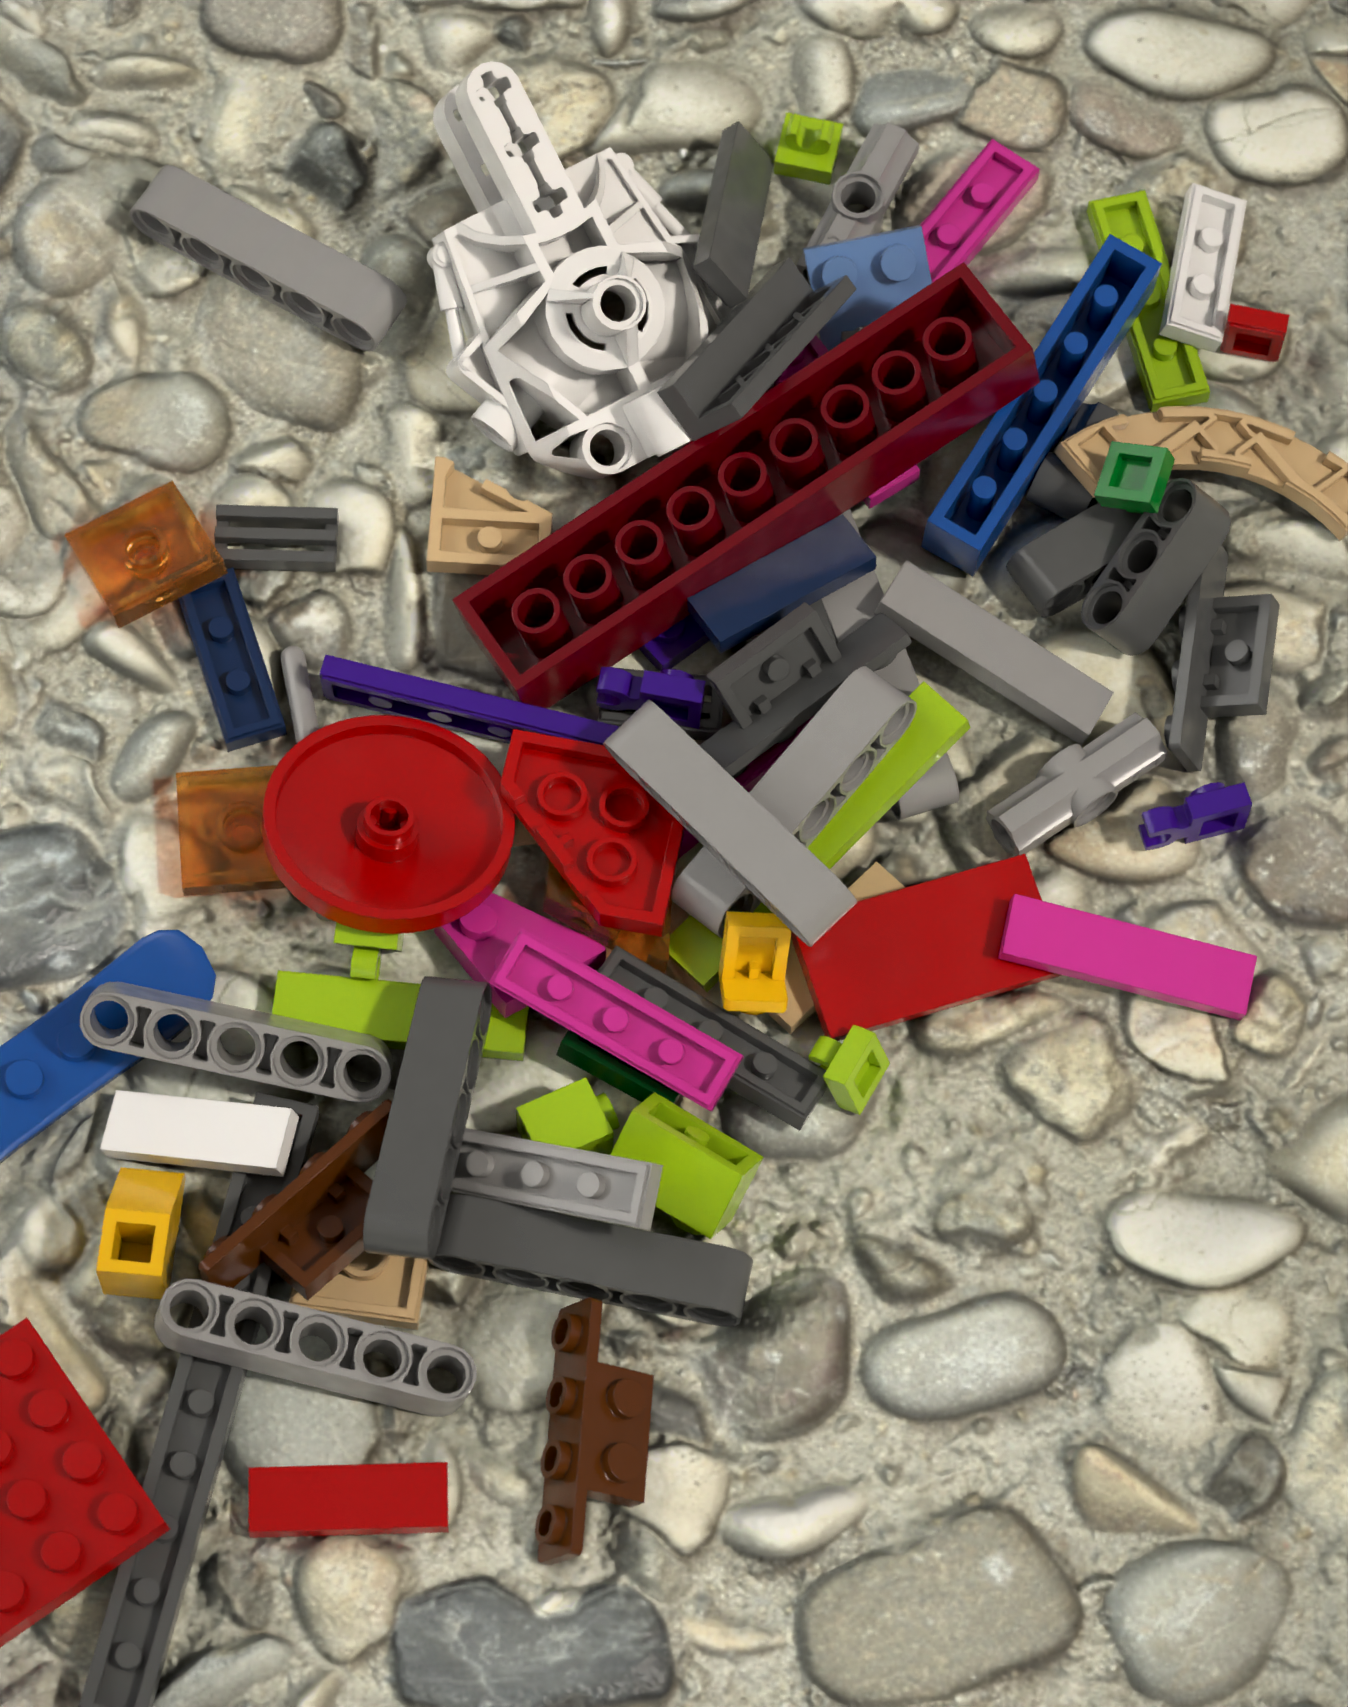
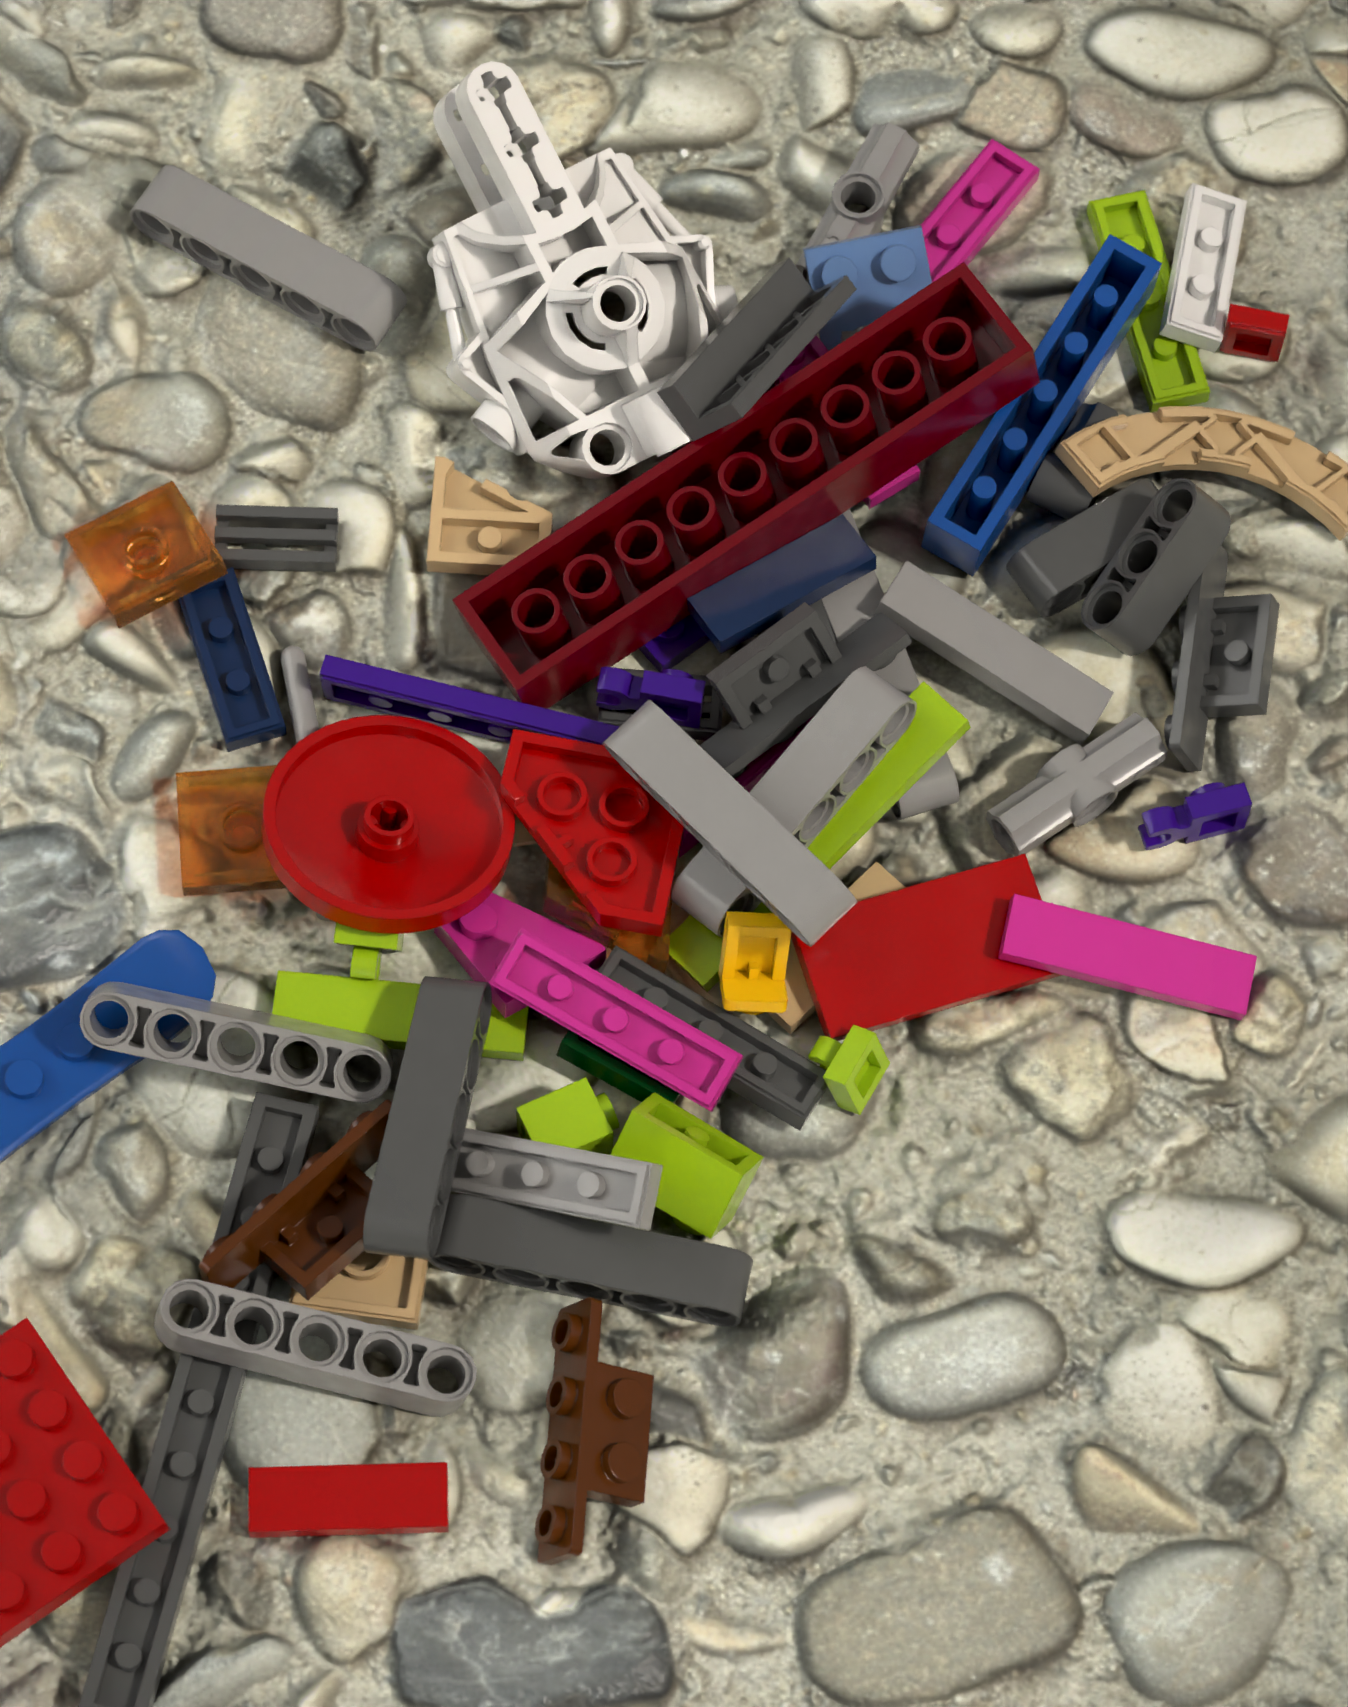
yellow slope [96,1167,186,1300] -> none
white tile [100,1090,299,1177] -> none
dark grey tile [693,121,774,309] -> none
lime tile [773,112,843,185] -> none
green tile [1094,441,1175,514] -> none

